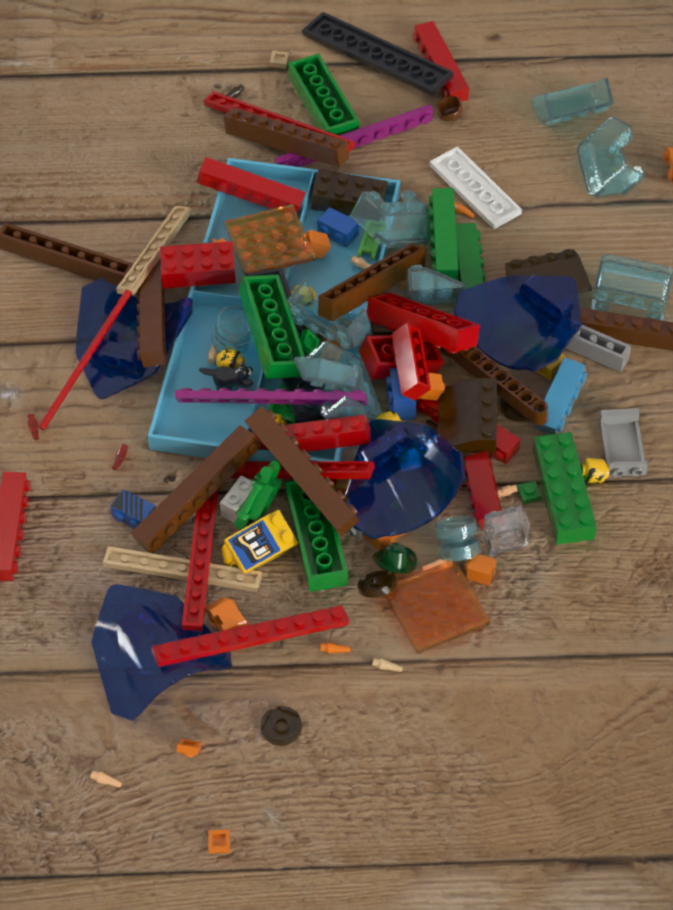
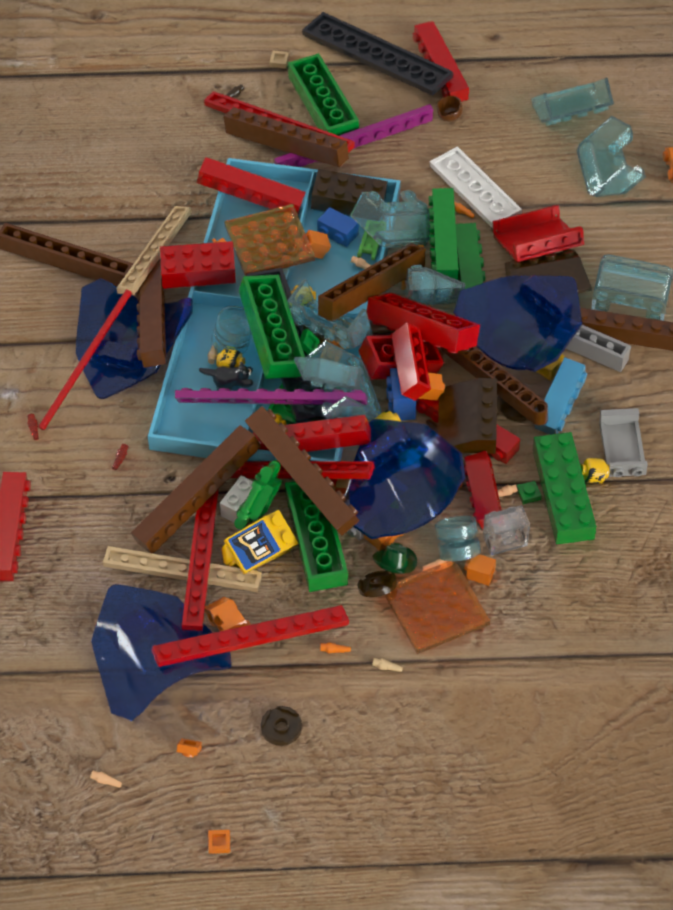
blue brick [110,489,156,530] -> none
none -> red panel [492,205,584,262]

